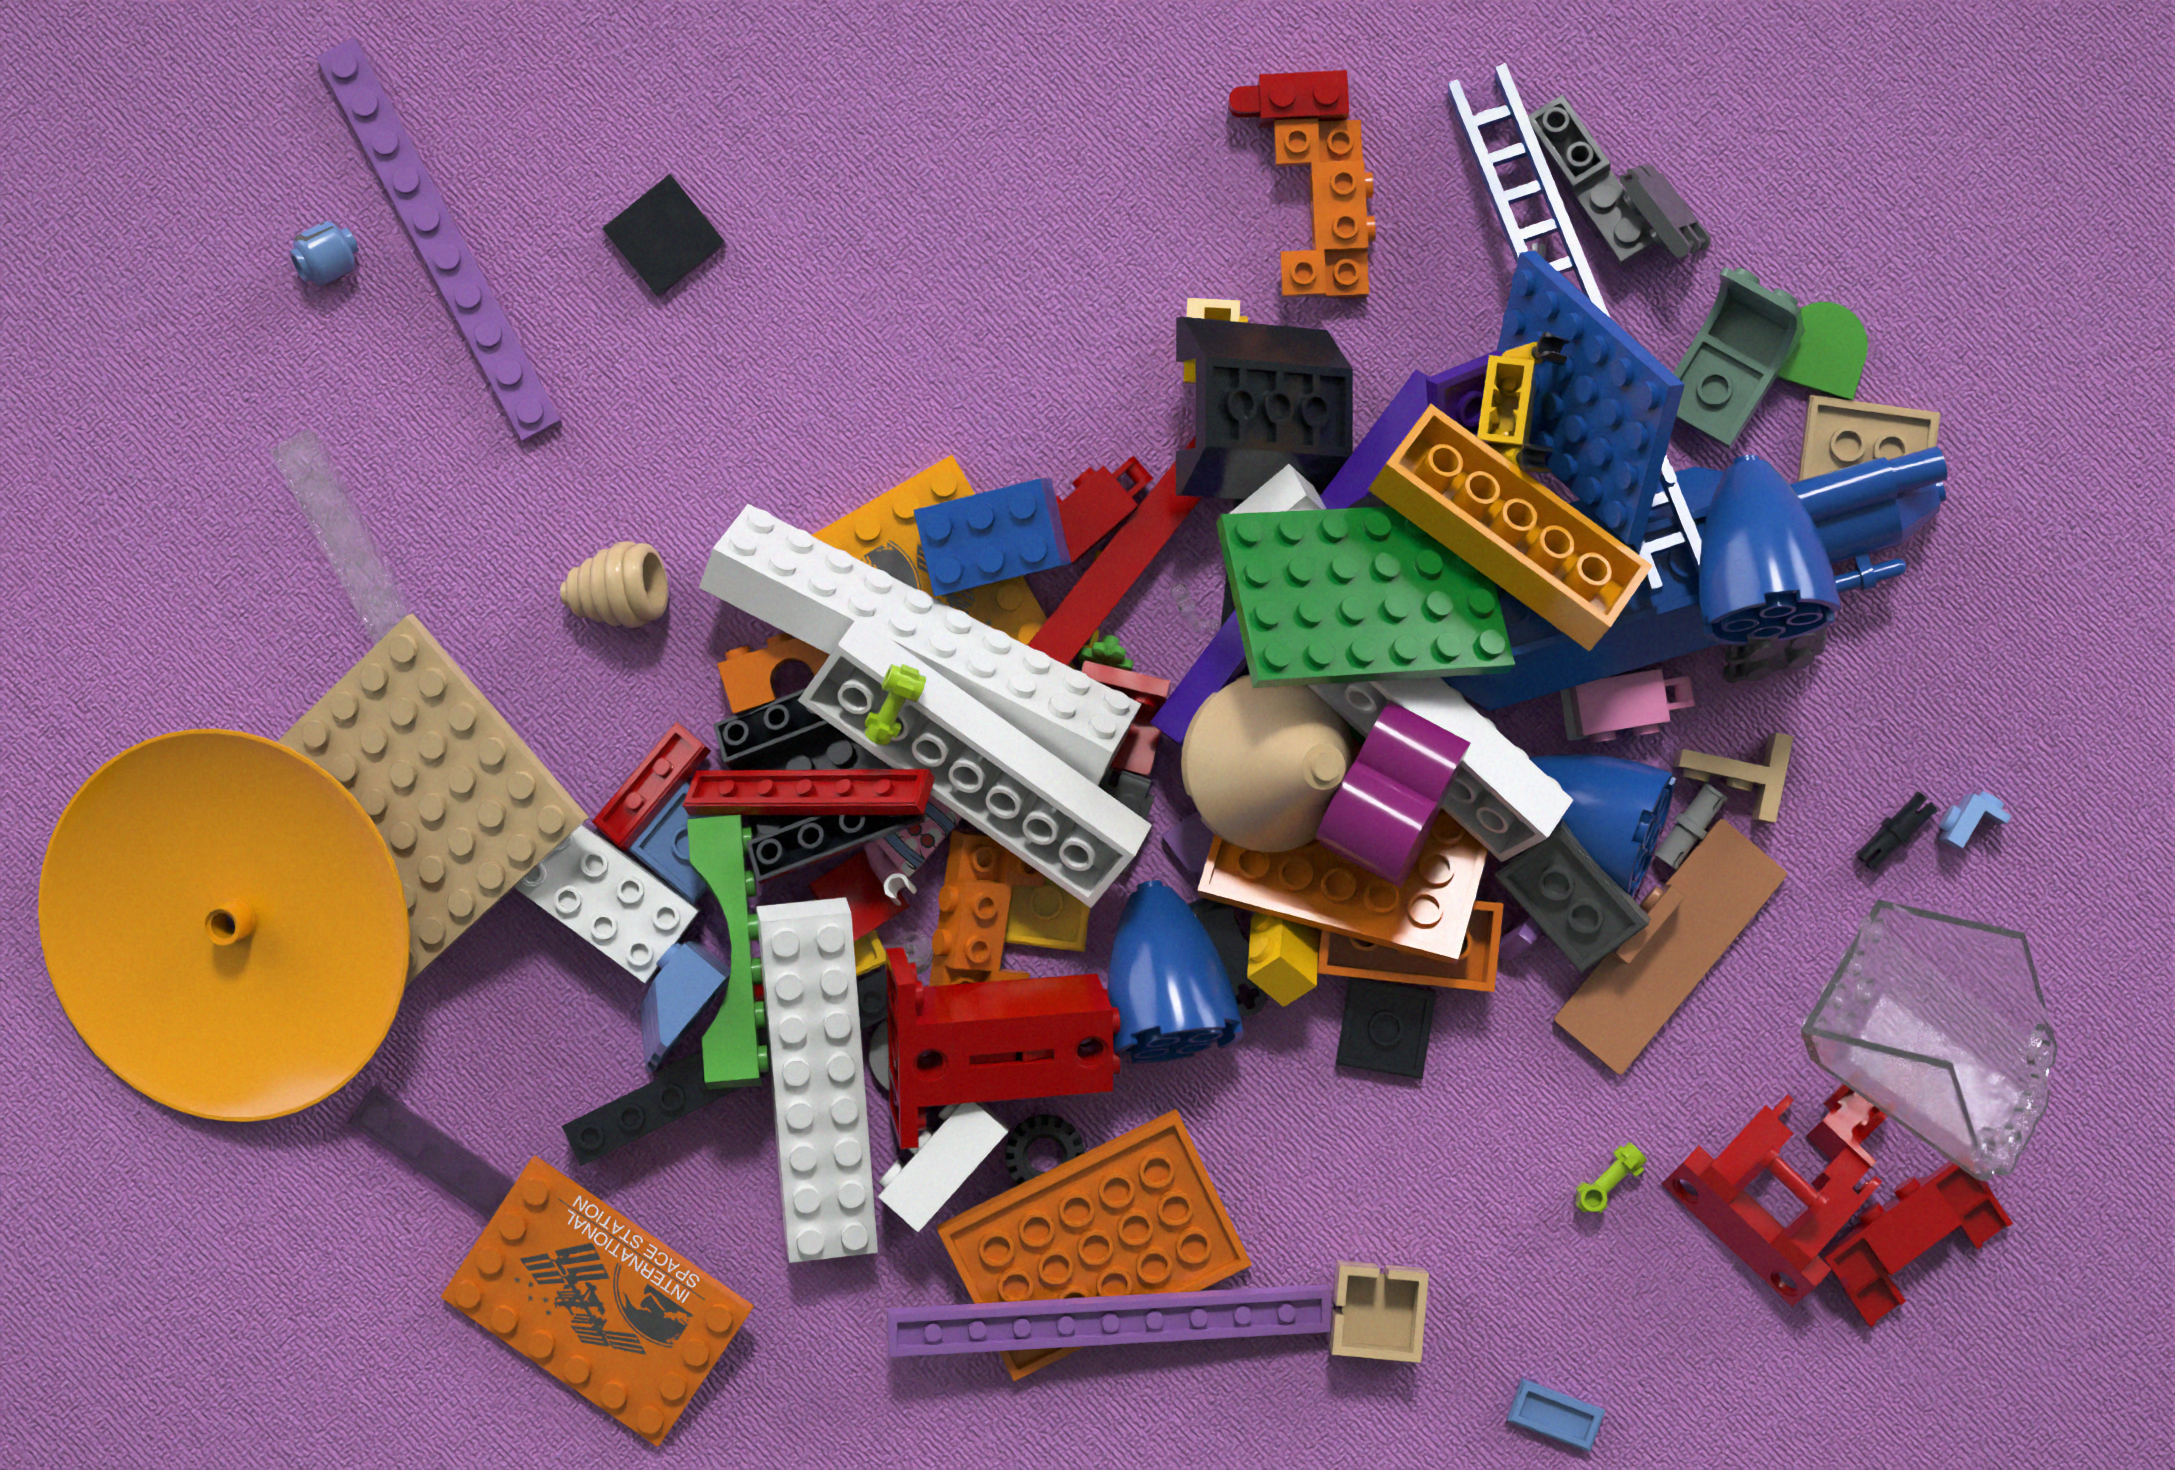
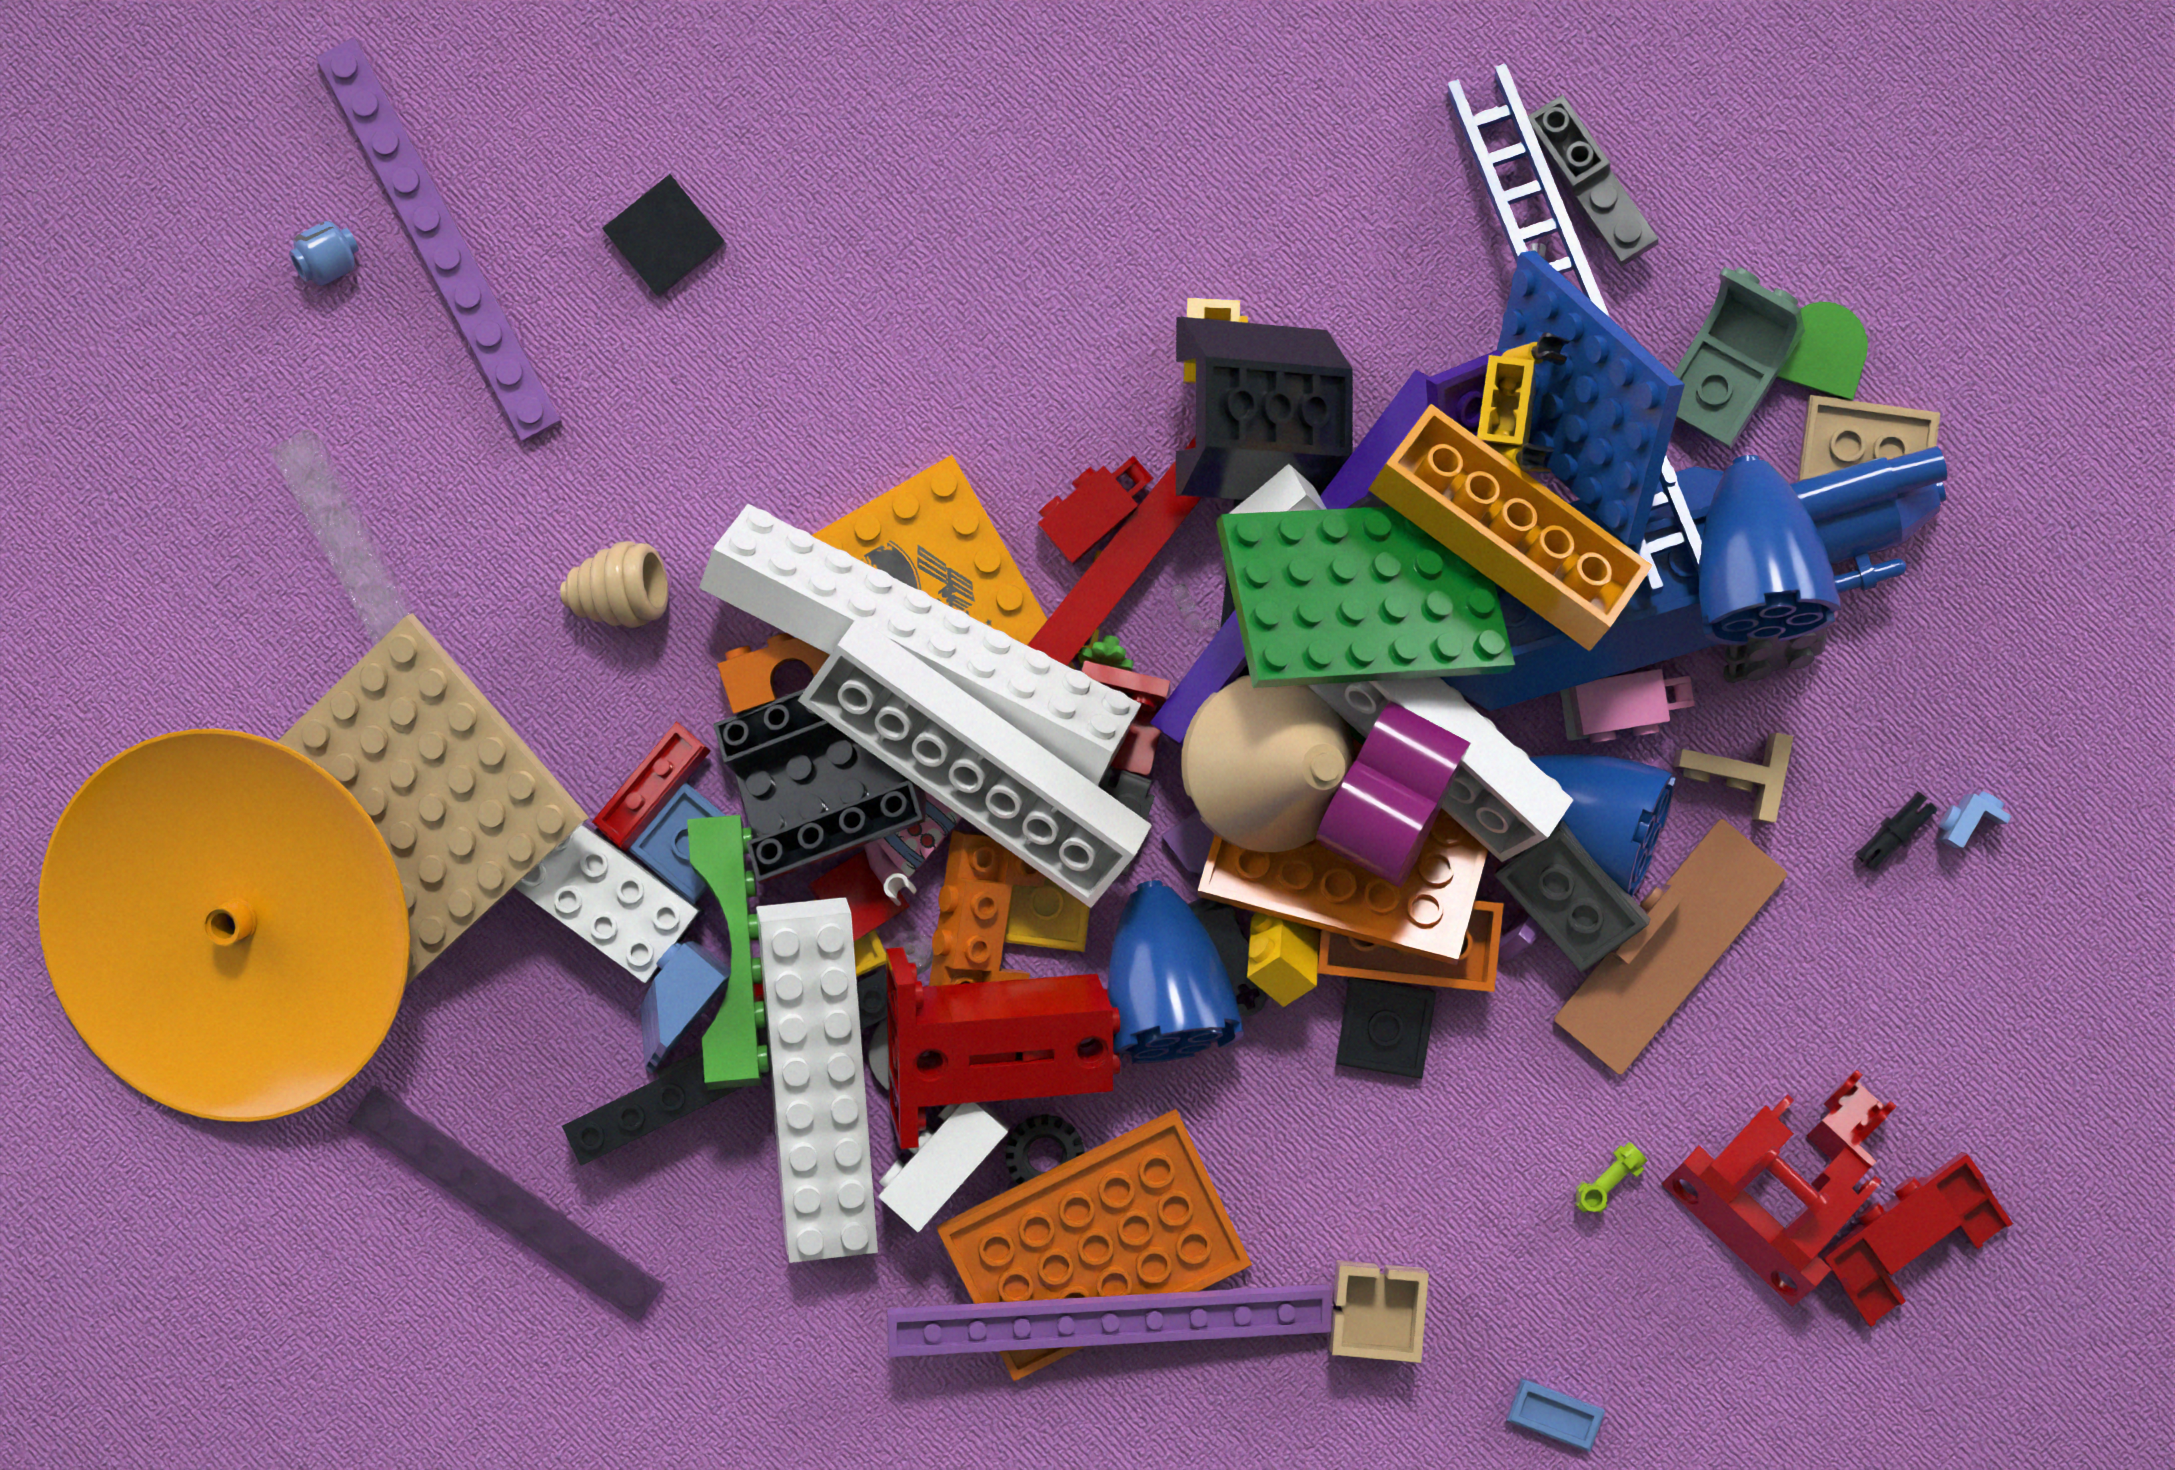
orange plate [440,1155,754,1447] -> none
red tile [682,769,935,815] -> none
lime bar [864,664,926,745] -> none
blue brick [914,478,1072,597] -> none
red brick [1228,70,1349,128] -> none
orange bracket [1273,118,1376,299] -> none
dark grey plate [1620,164,1712,257] -> none
light grey pin [1653,782,1728,870] -> none
clear windscreen [1800,899,2058,1181] -> none

